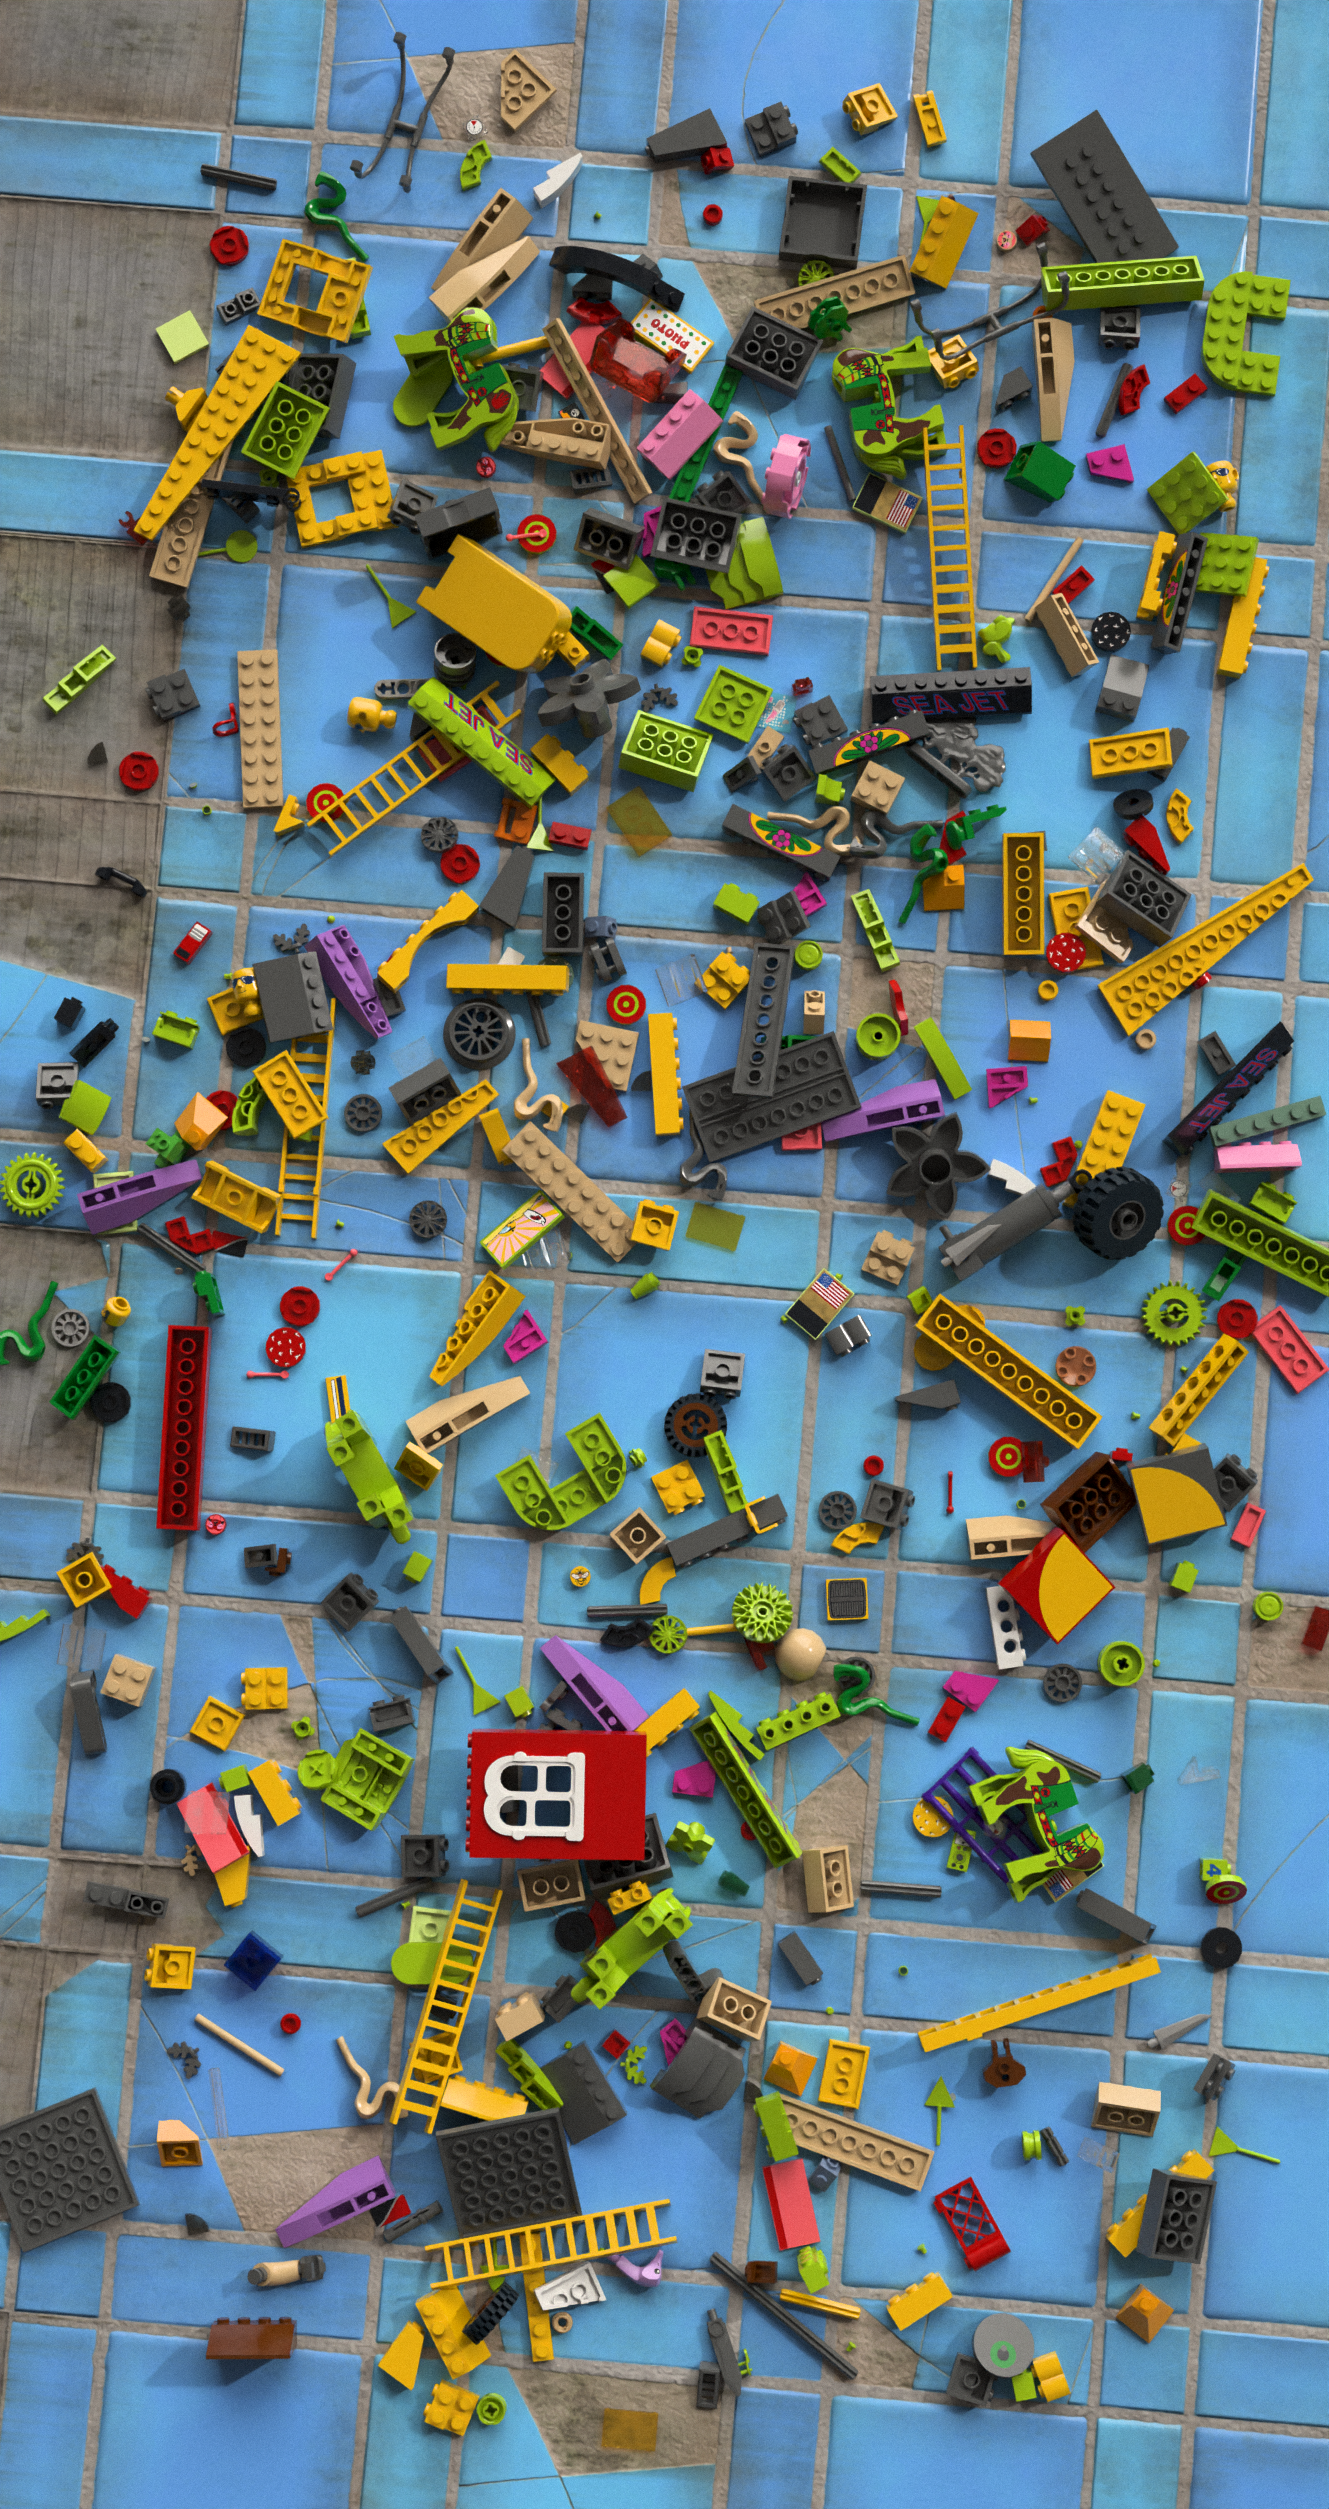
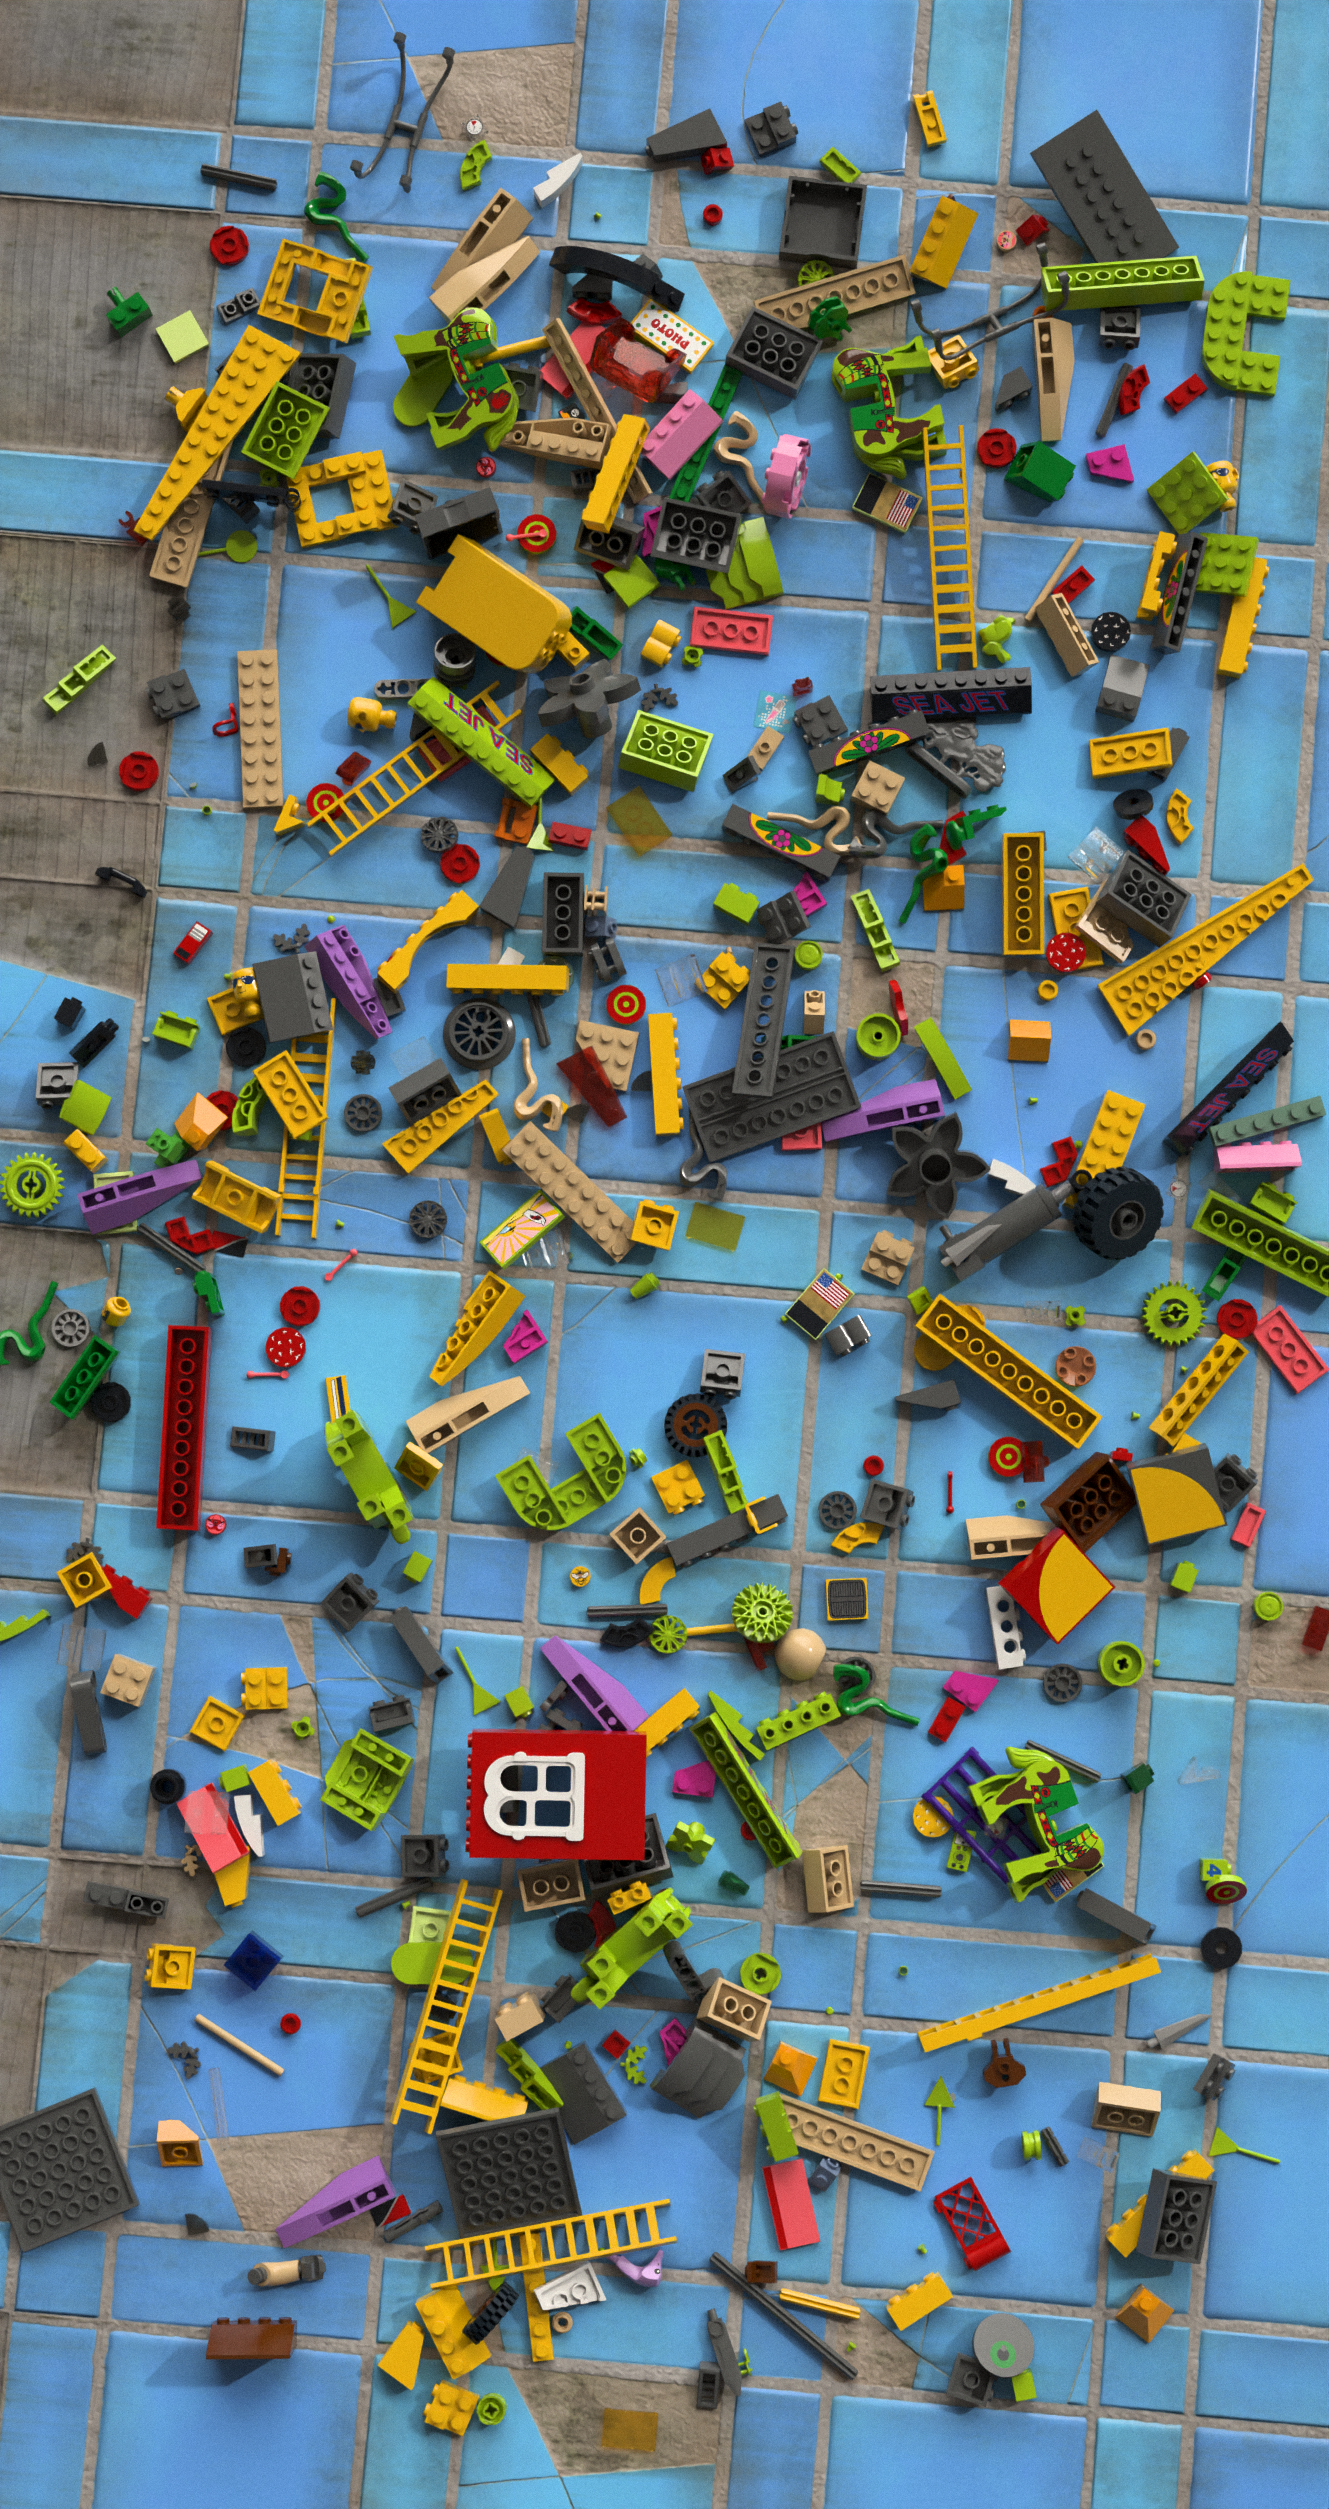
lime tile [297,1750,338,1791] -> none
tan animal [336,2036,408,2119] -> none
tan plate [501,49,557,132] -> none
lime plate [694,665,773,744] -> none
clear smoke tile [743,2080,763,2104] -> none
dark grey plate [760,744,816,802] -> none
dark grey brick [778,1931,823,1986] -> none
lime brick [797,2245,829,2294] -> none
dark grey bar [824,425,856,502] -> none
yellow plate [842,83,898,135] -> none
lime piece [916,196,939,247] -> none
dark pink wing [986,1066,1028,1108] -> none
yellow brick [1030,2351,1071,2402] -> none
red tile [1167,1206,1205,1246] -> none
dark grey plate [1197,1031,1236,1076] -> none
none -> green brick [106,287,153,338]
none -> clear red tile [335,751,372,786]
none -> yellow brick [582,414,650,533]
none -> tan piece [584,885,608,916]
none -> lime plate [740,1952,781,1995]
none -> clear slope [1024,1301,1062,1323]

